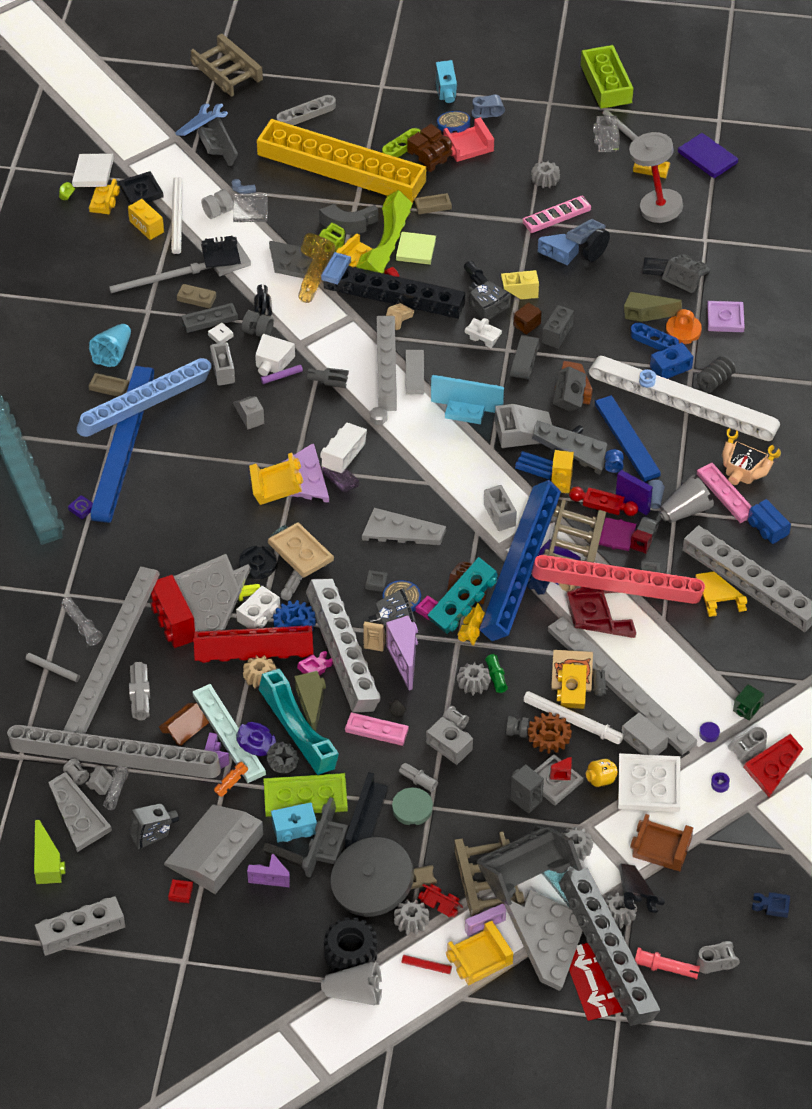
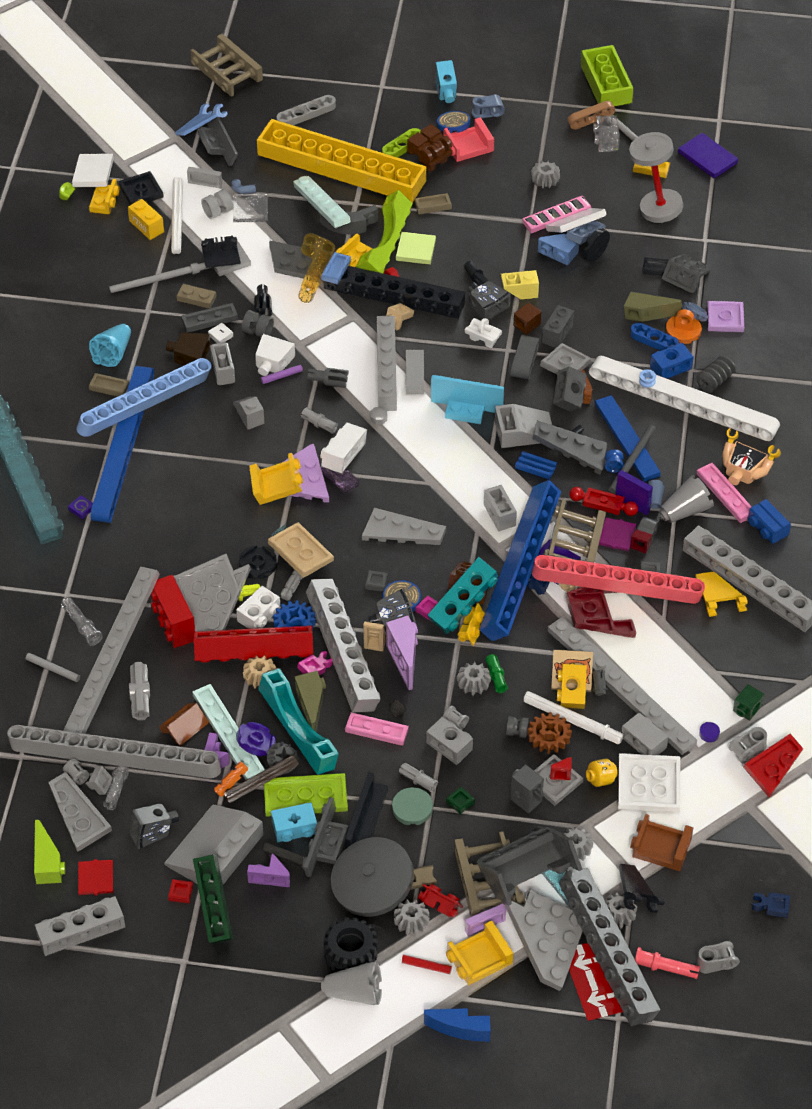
lime piece [313,222,345,253] -> none
yellow brick [552,450,574,493] -> none
dark purple bush [711,772,730,793] -> none
none -> red piece [78,859,113,896]
none -> dark brown torso [166,333,211,366]
none -> light grey tile [187,167,222,188]
none -> dark green brick [193,854,234,944]
none -> dark brown axle [224,755,299,803]
none -> light aqua plate [293,176,351,228]
none -> light grey pin [301,407,338,434]
none -> blue slope [424,1008,491,1042]
none -> dark green tile [446,787,475,814]
none -> light grey tile [540,343,591,375]
none -> white tile [545,208,607,233]
none -> medium nougat beam [567,101,615,129]
none -> dark grey piece [609,424,656,493]
none -> sand blue gear [682,302,709,322]

